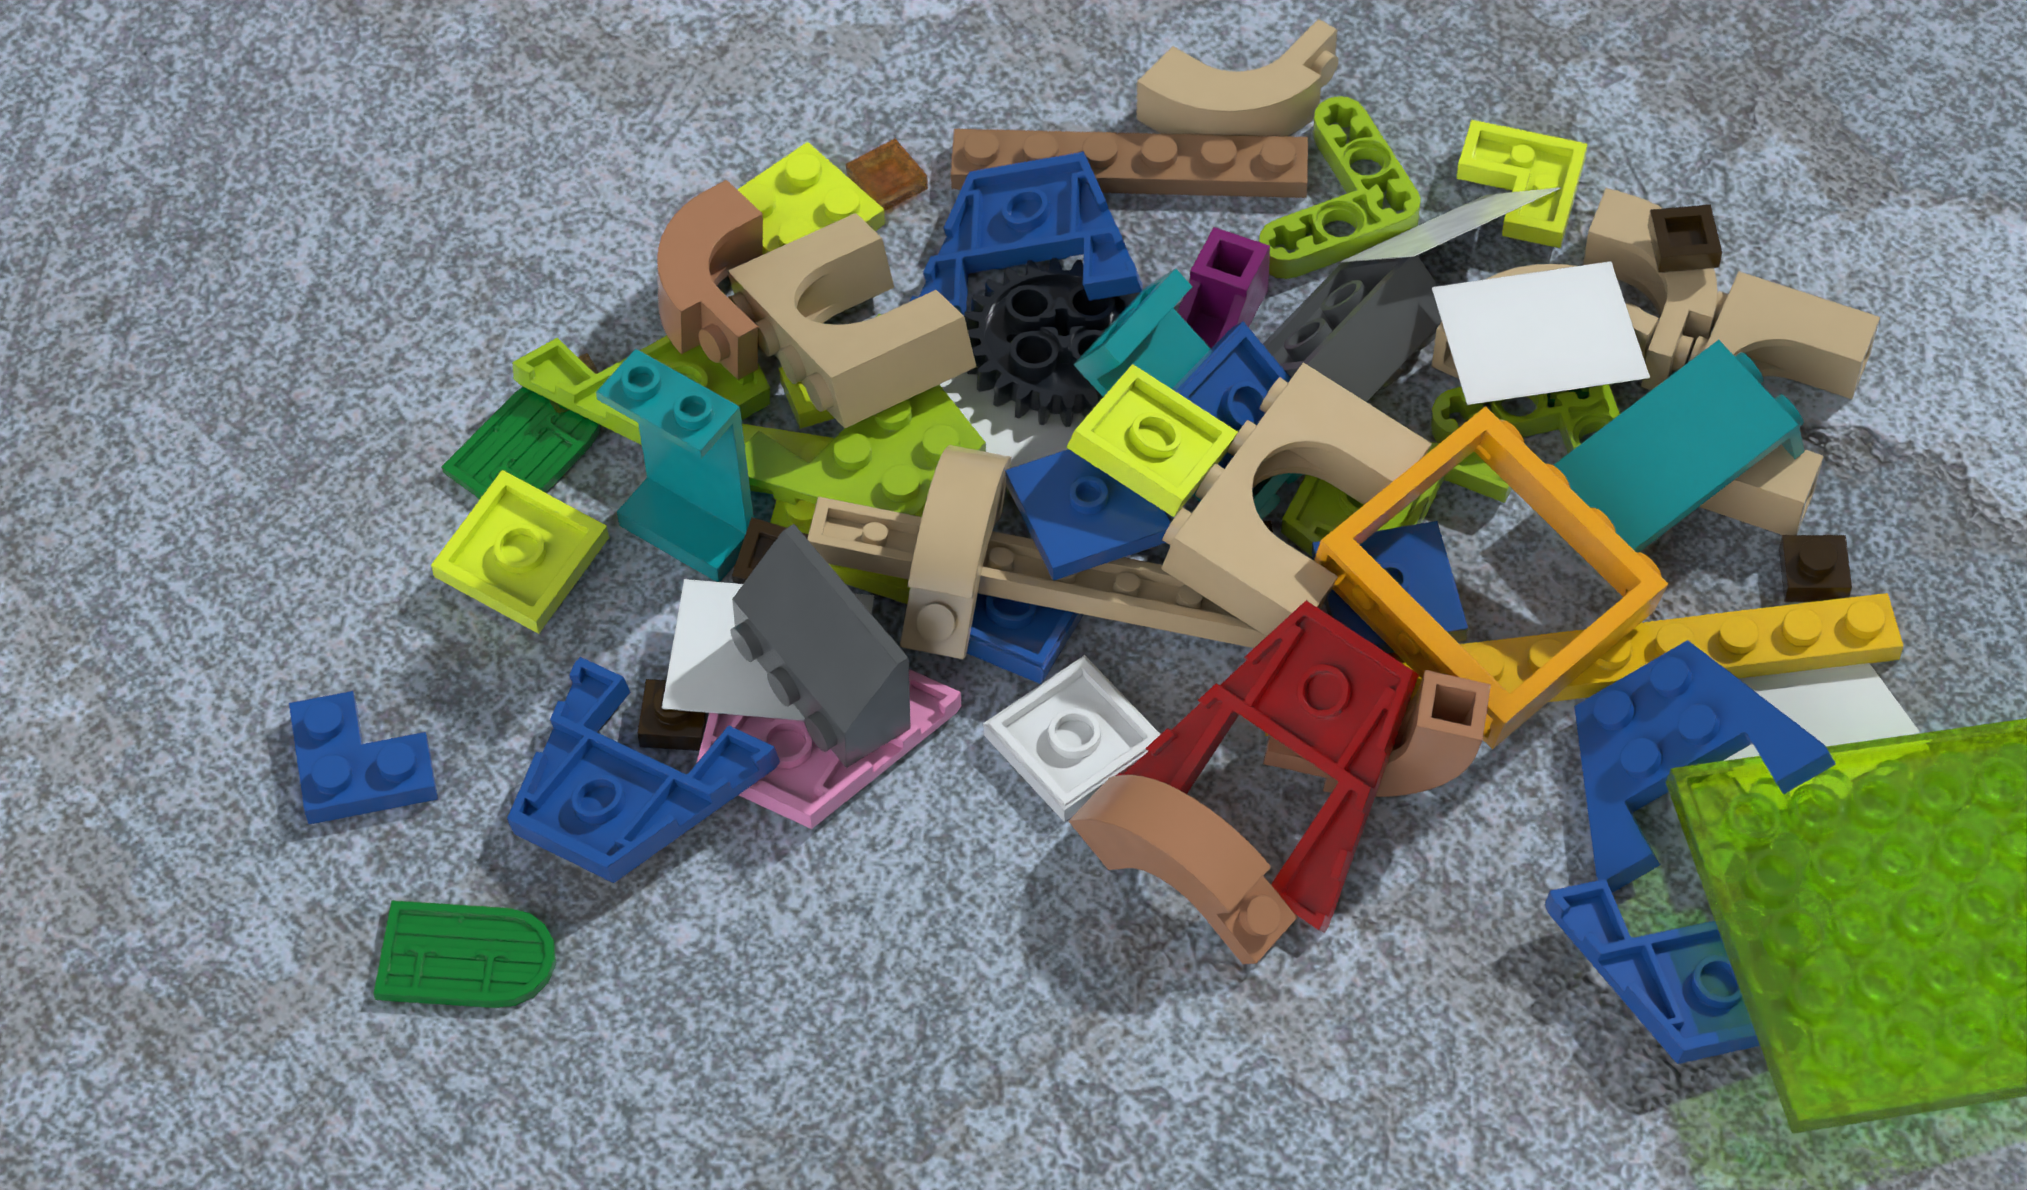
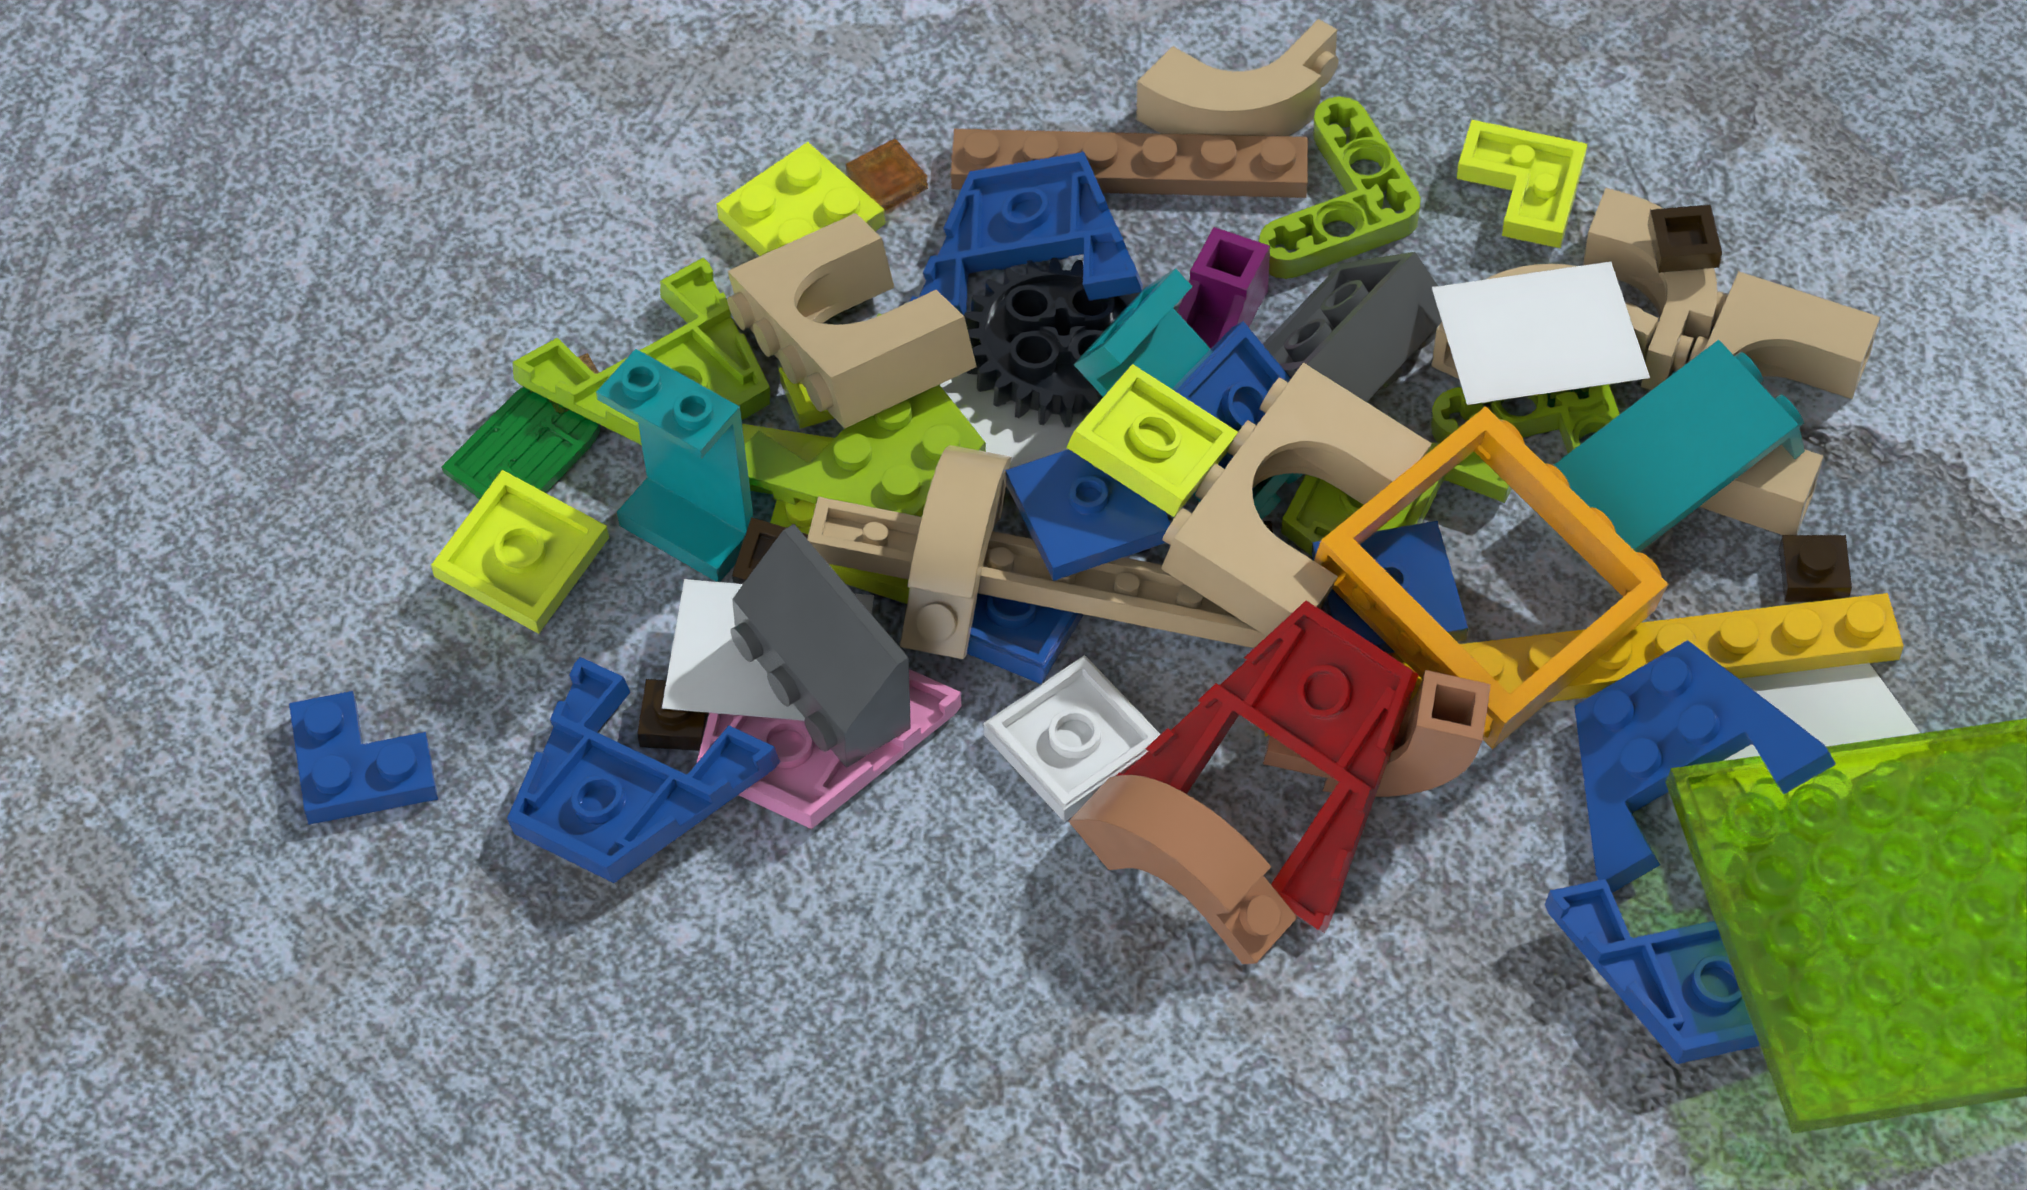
green window [373,900,556,1008] -> none
nougat arch [657,180,763,380] -> none
white sticker [1341,187,1561,262] -> none

